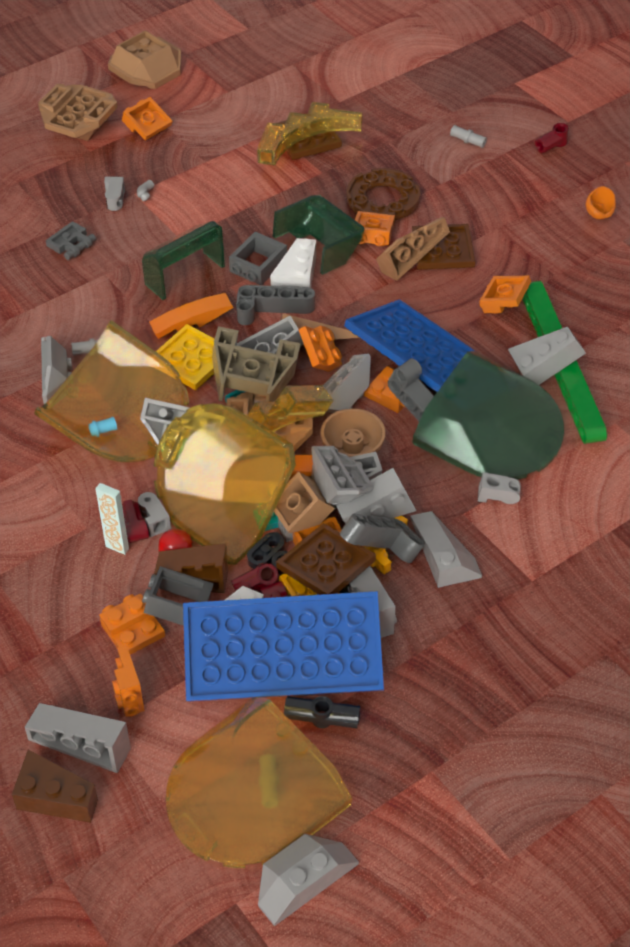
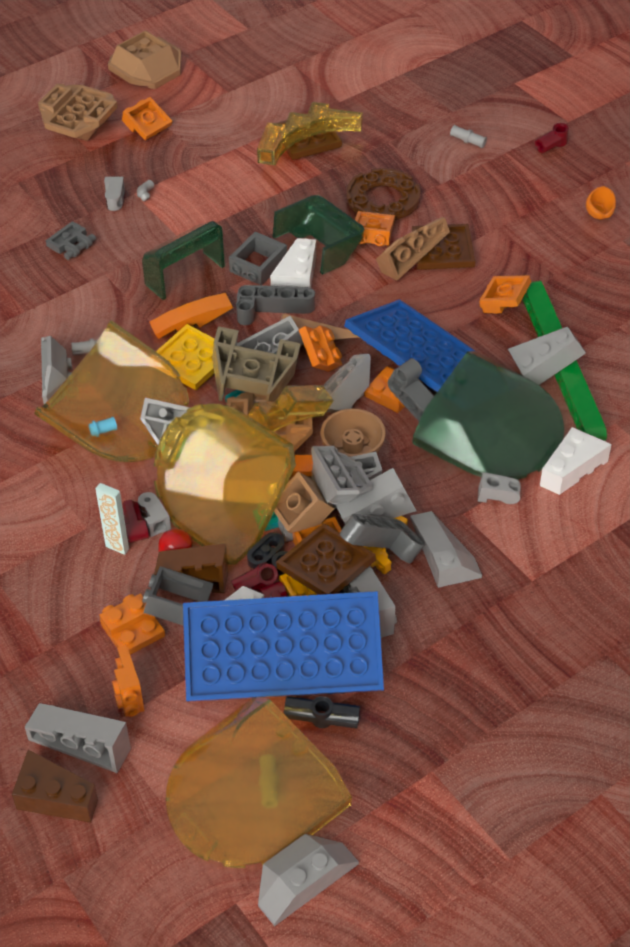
none -> white wedge [540,427,612,495]

